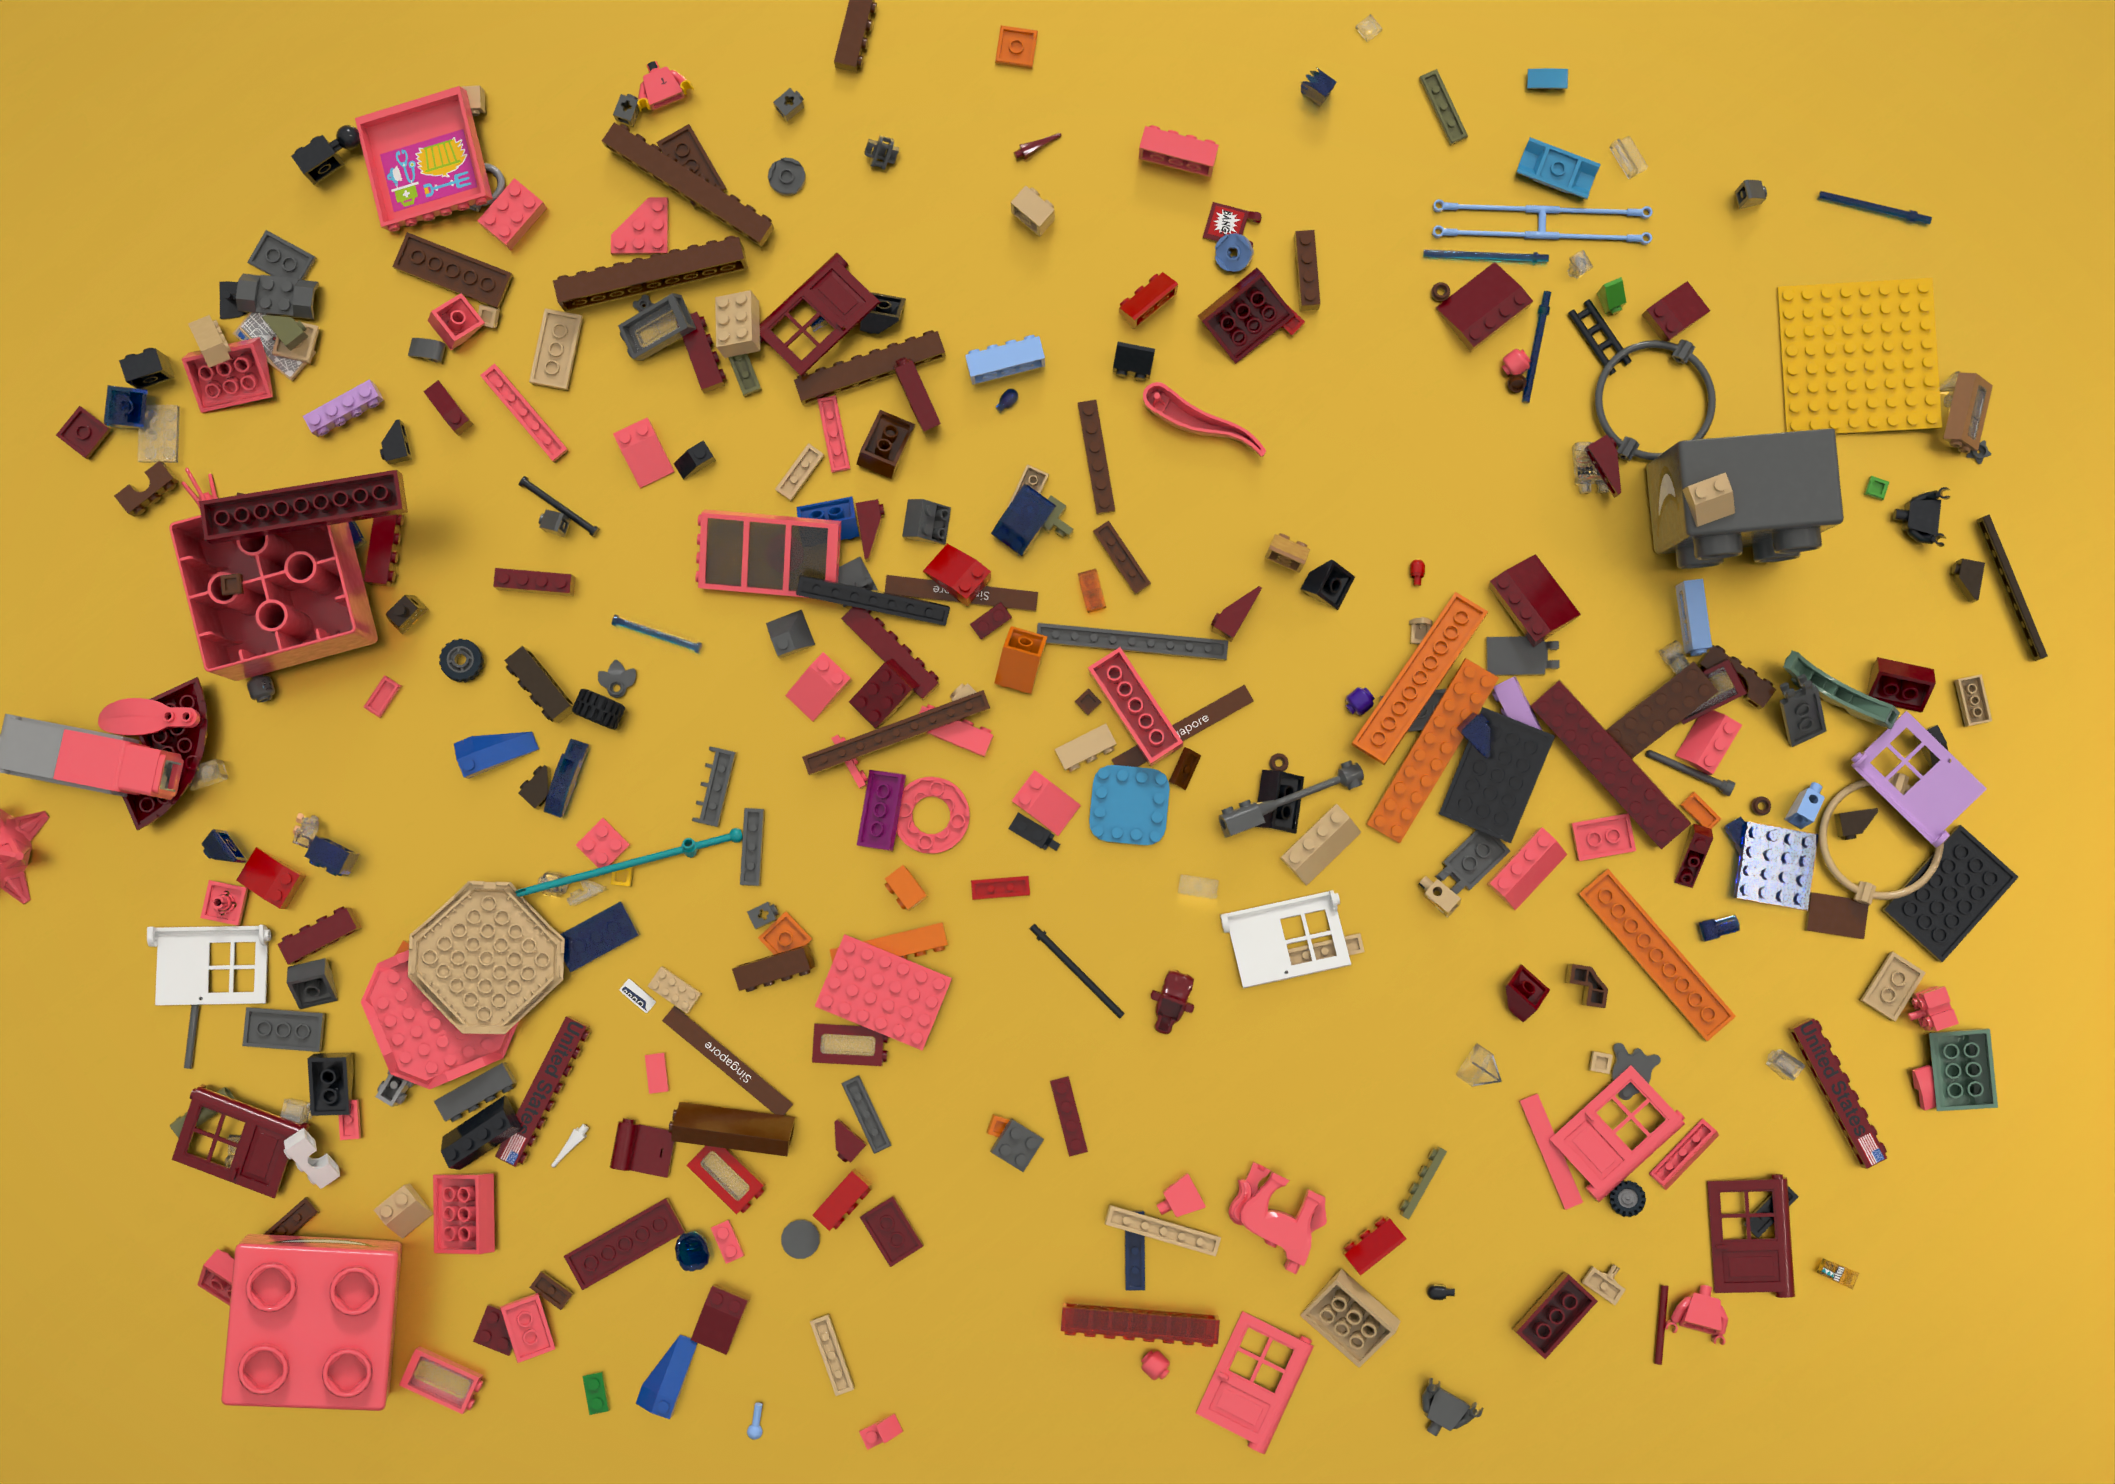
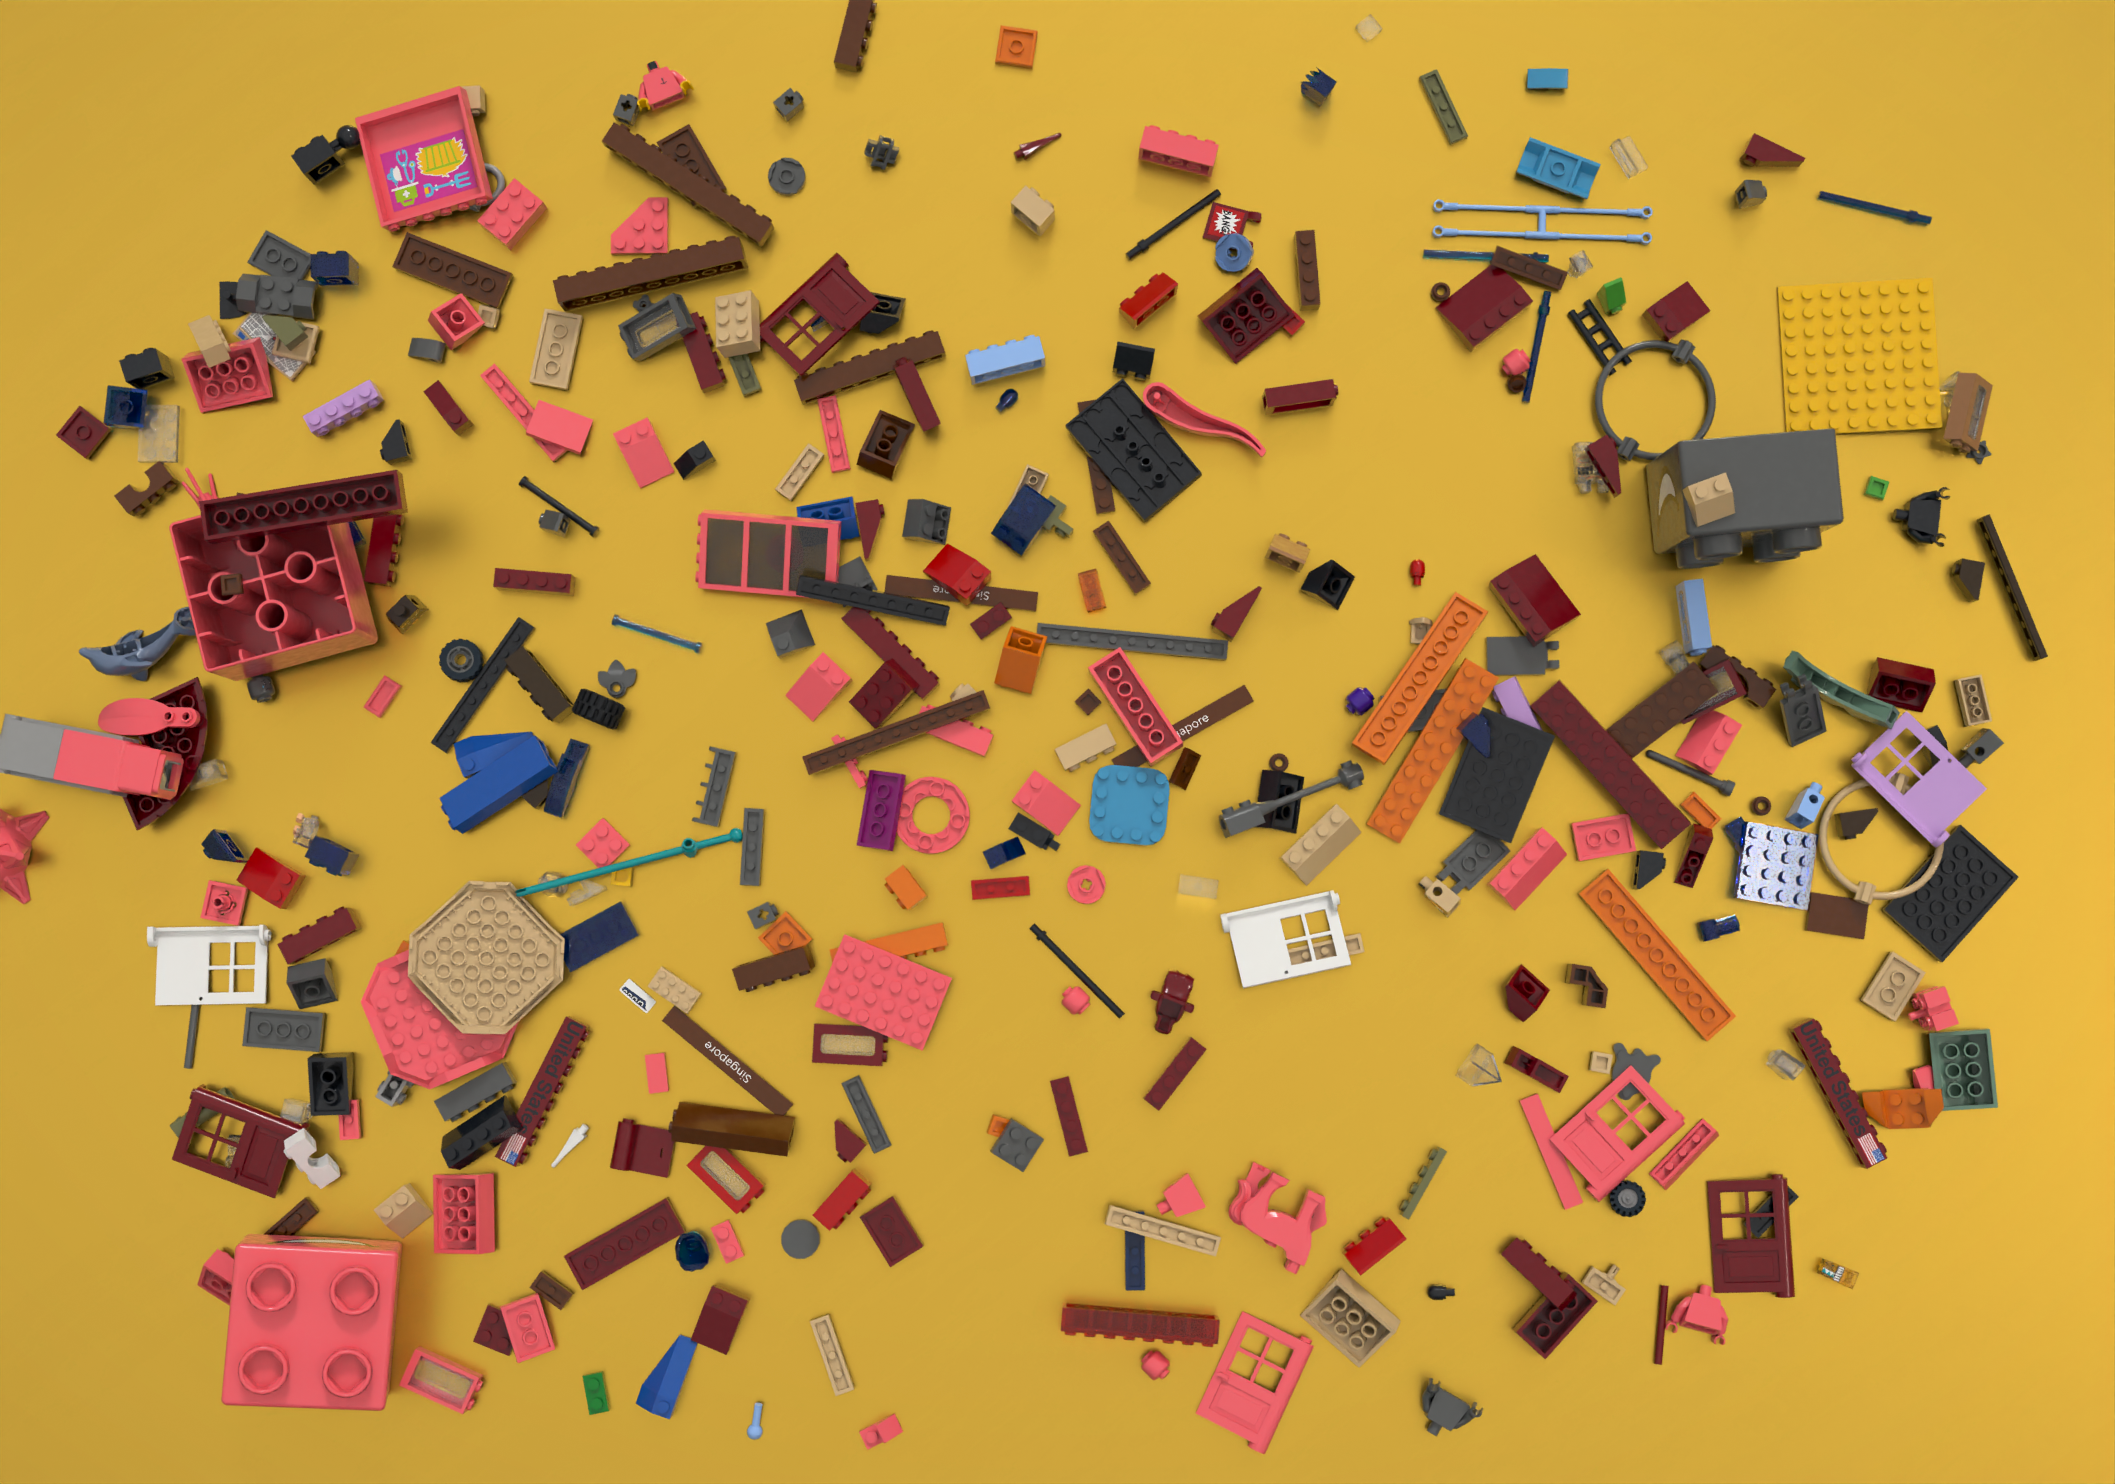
none -> sand blue animal [79,607,196,681]
none -> clear blue brick [311,251,359,286]
none -> black tile [430,617,535,754]
none -> blue brick [440,735,558,834]
none -> coral tile [526,400,593,455]
none -> clear blue slope [983,837,1026,870]
none -> coral head [1062,986,1090,1015]
none -> black piece [1065,378,1202,523]
none -> coral plate [1067,865,1106,904]
none -> black bar [1125,189,1221,260]
none -> dark red brick [1143,1037,1207,1111]
none -> dark red piece [1262,379,1338,415]
none -> reddish brown plate [1490,245,1568,290]
none -> dark red brick [1501,1238,1578,1312]
none -> dark red slope [1504,1046,1569,1093]
none -> black slope [1633,850,1666,890]
none -> dark red slope [1740,133,1805,167]
none -> orange piece [1862,1088,1944,1129]
none -> dark grey torso [1958,728,2004,768]

